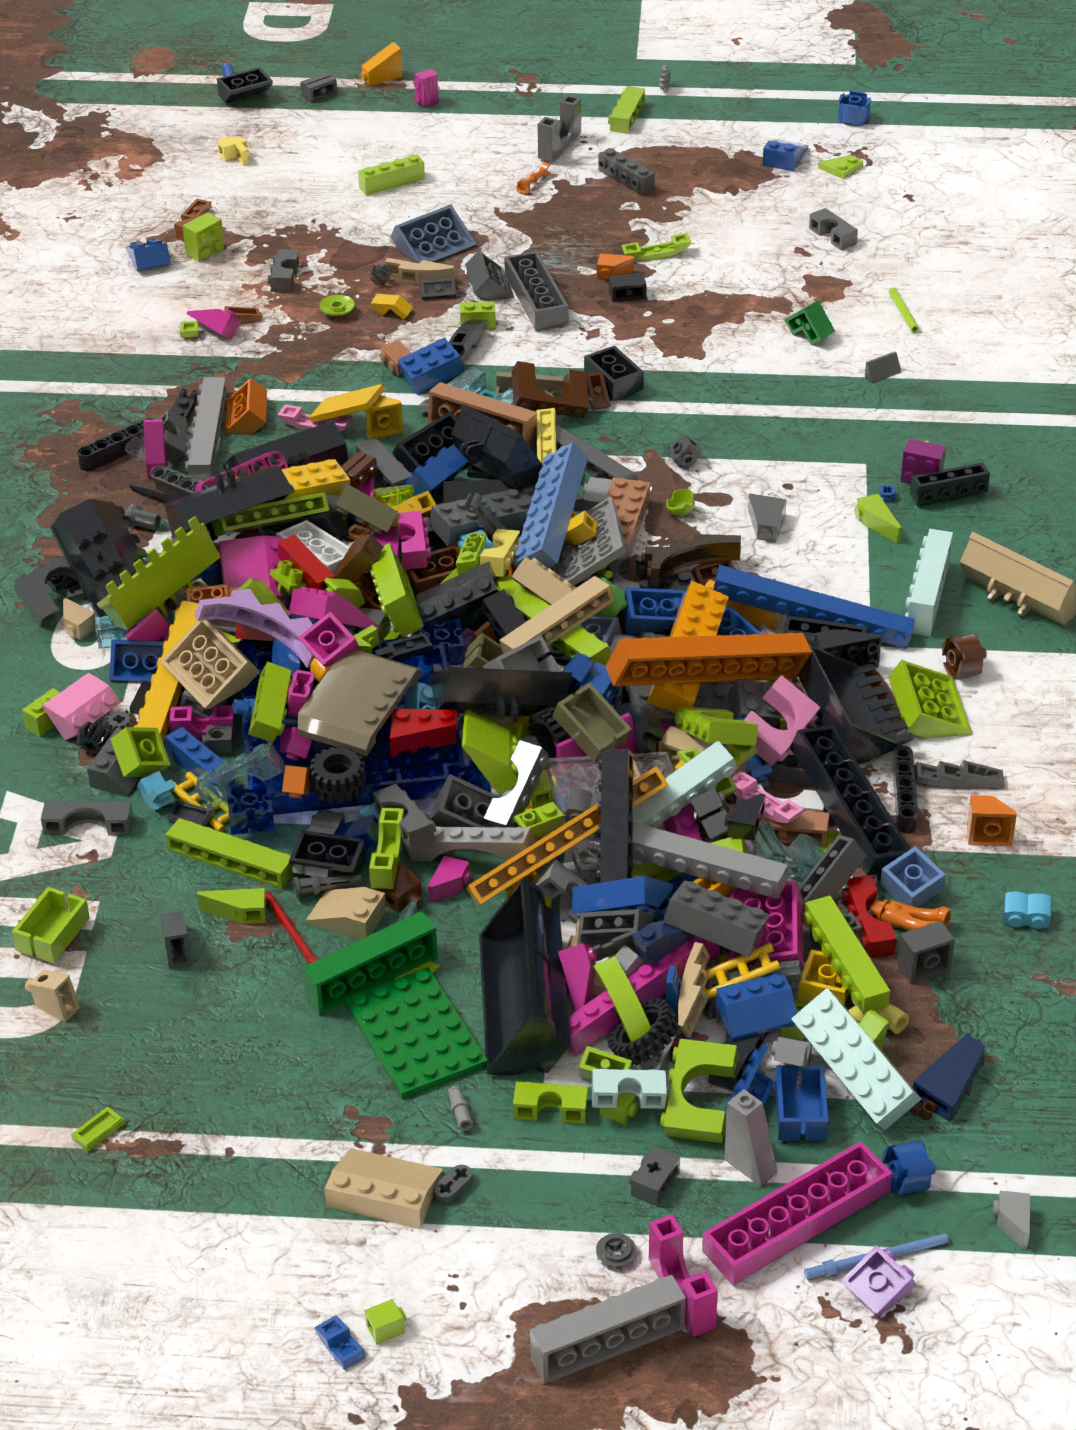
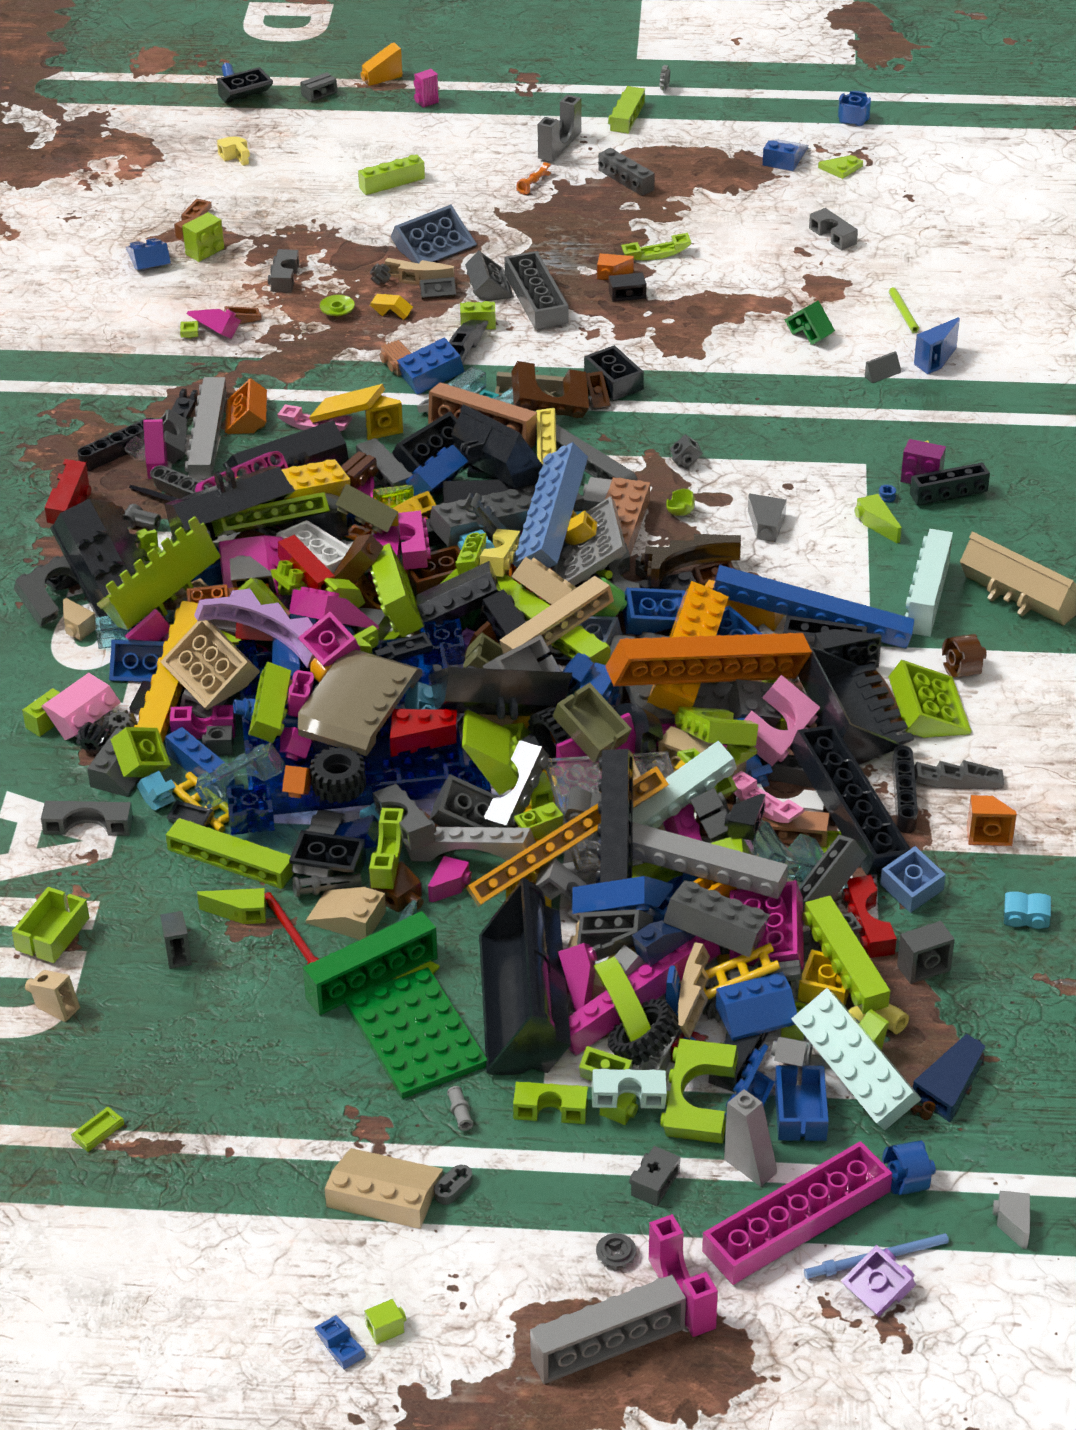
orange piece [869,899,951,931] -> none
none -> red wedge [45,459,92,524]
none -> lime hips [136,529,162,561]
none -> dark grey slope [229,555,277,593]
none -> blue slope [914,317,960,375]

